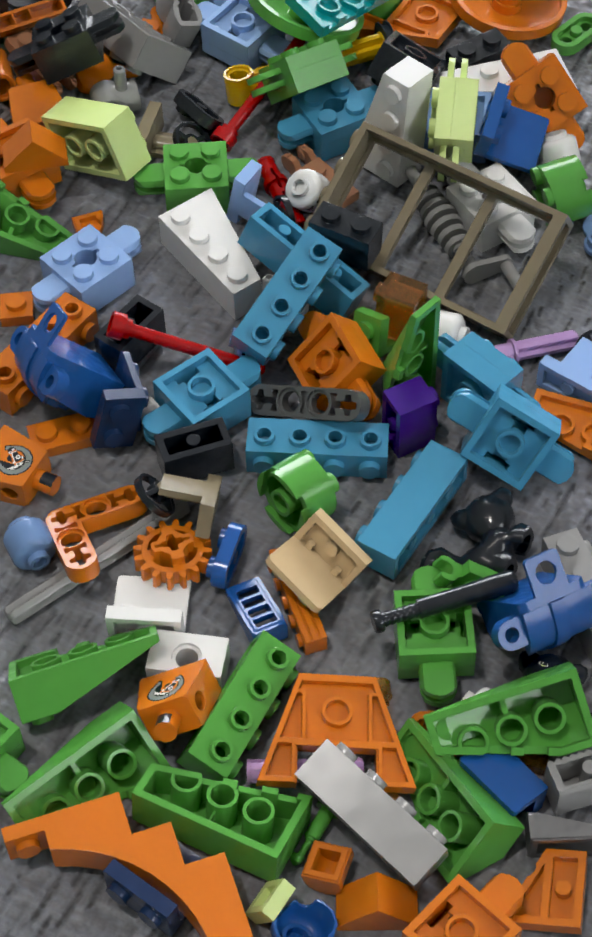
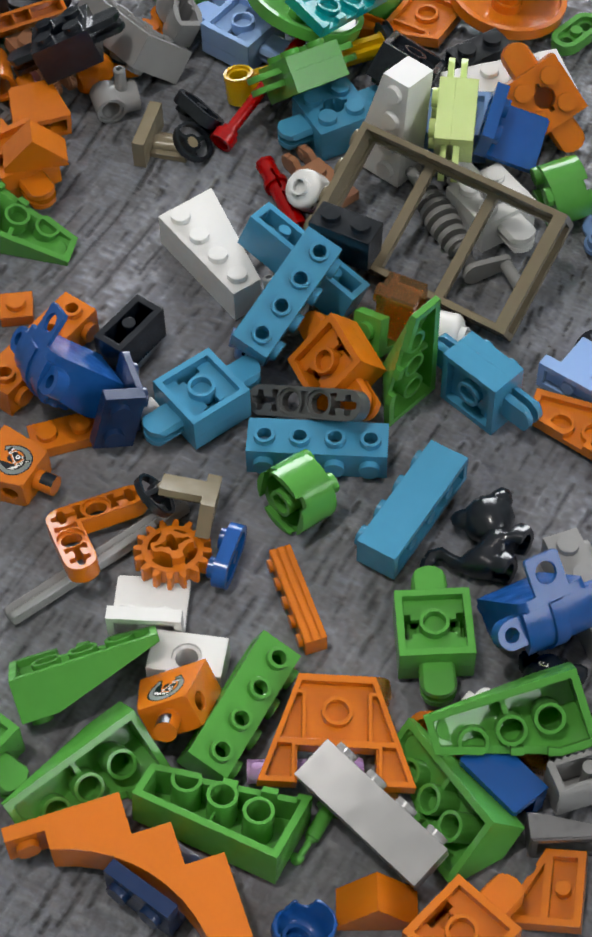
medium blue head [3,516,56,570] -> none
light blue brick [31,224,142,313] -> none
yellowish green brick [41,96,152,181] -> none
orange tile [71,210,104,233] -> none
red piece [106,311,266,375] -> none
bright green brick [133,141,260,213] -> none
black brick [154,417,235,479] -> none
blue slope [225,576,288,643] -> none
light blue piece [226,159,296,224] -> none
yellowish green tile [245,878,296,924] -> none
tan bracket [266,508,373,613] -> none
orange brick [301,840,354,895] -> none
black piece [370,570,519,633] -> none
dark purple brick [382,376,440,458] -> none
bright green plate [432,555,498,588] -> none
dark azure brick [447,383,574,491] -> none
lavender axle [494,330,579,363] -> none
white head [538,129,581,165] -> none

